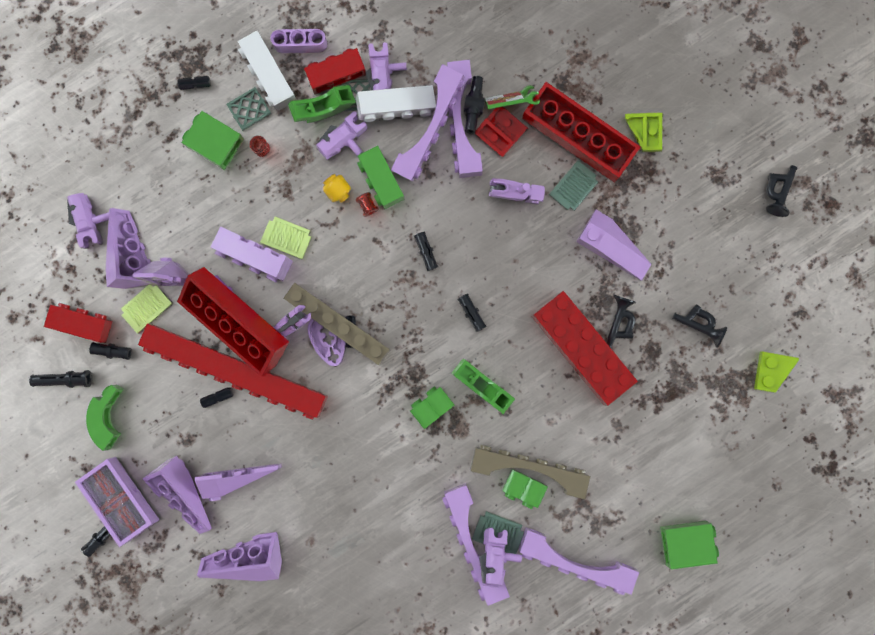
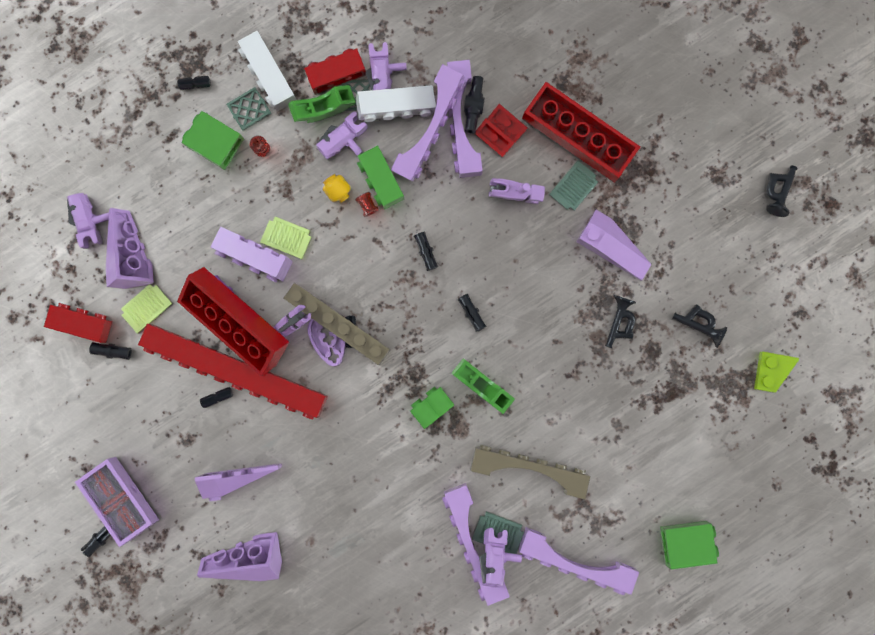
black pin [29,370,92,388] -> none
bright green arch [86,385,123,451] -> none
lavender wedge [133,258,189,286] -> none
lavender wedge [143,456,212,534] -> none
lavender beam [270,29,328,53] -> none
flag [484,85,540,109] -> none
bright green brick [502,469,548,509] -> none
red brick [531,291,638,406] -> none
lime wing [625,113,662,152] -> none

